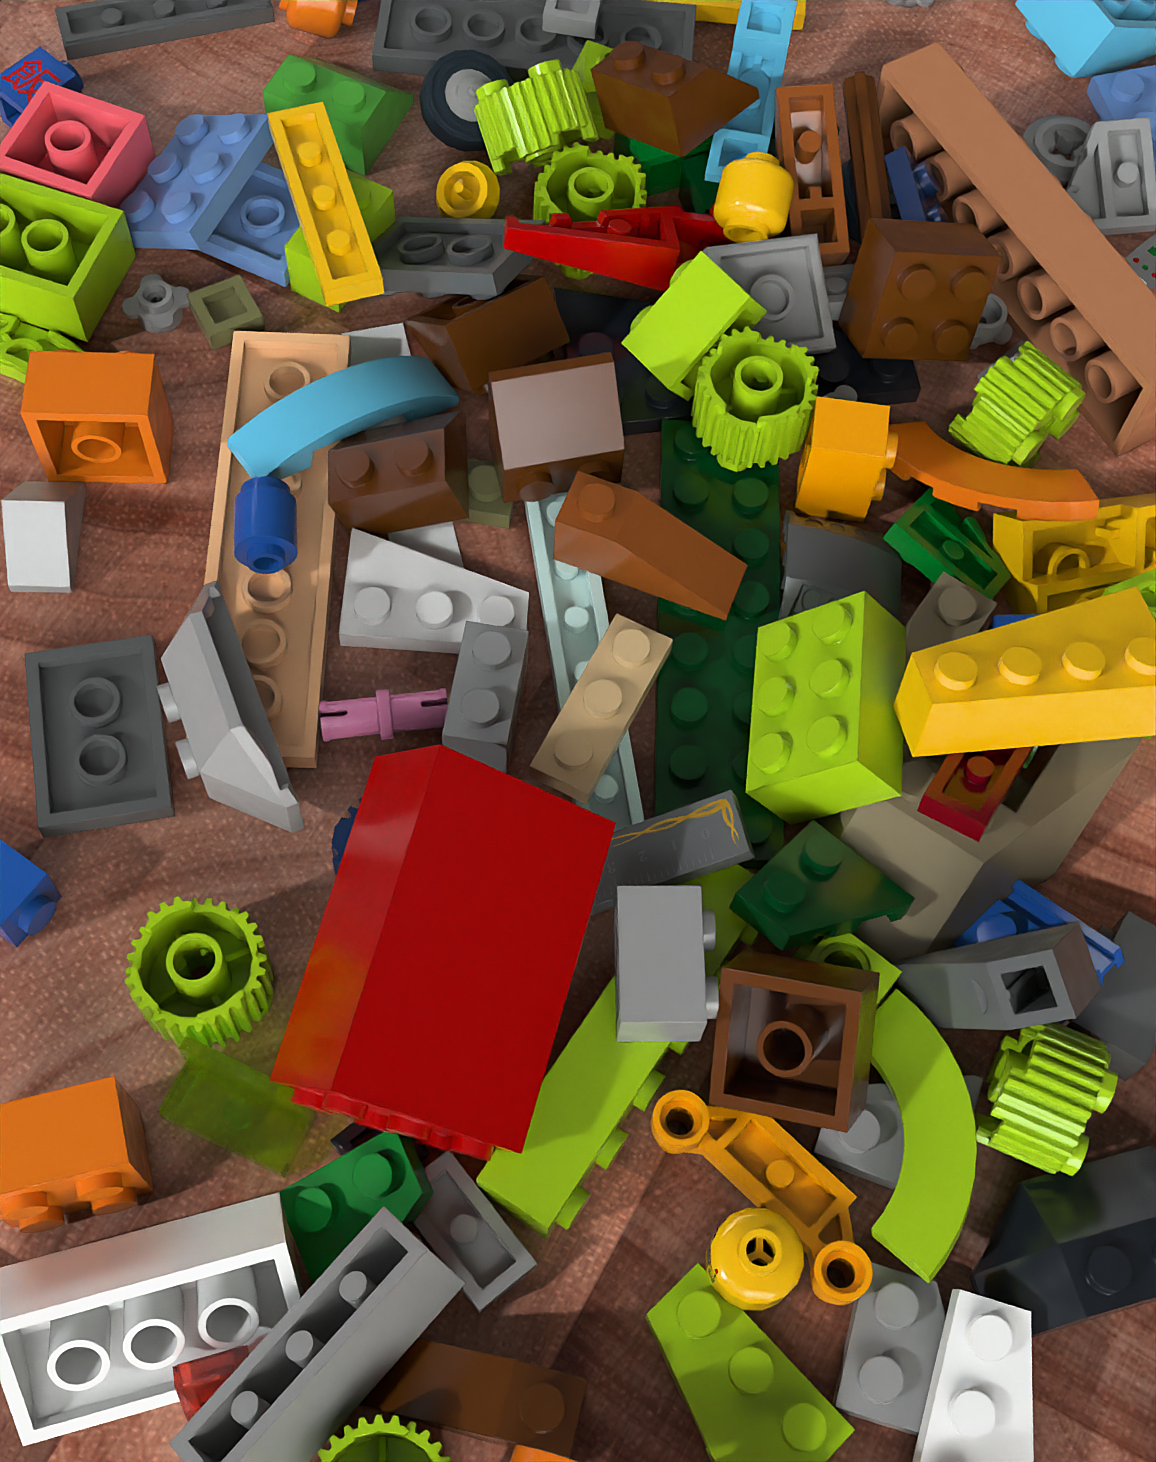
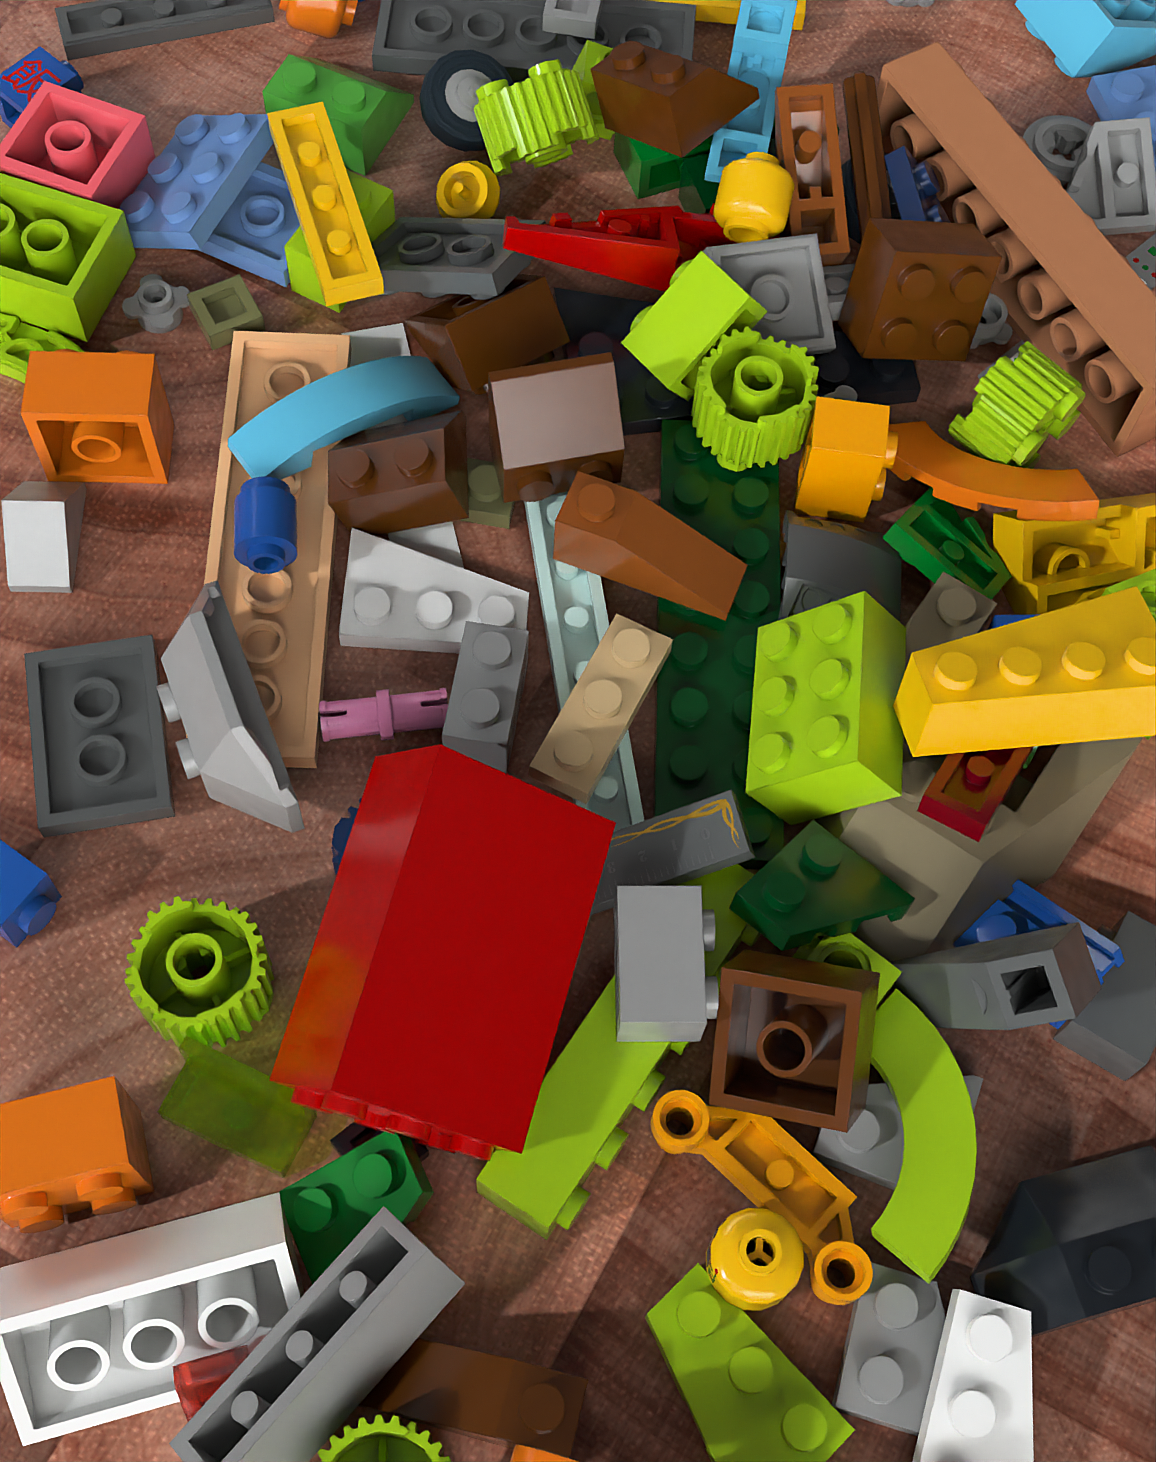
light grey plate [410,1152,537,1314] -> none
lime brick [533,142,647,280] -> none
lime brick [974,1022,1118,1176] -> none

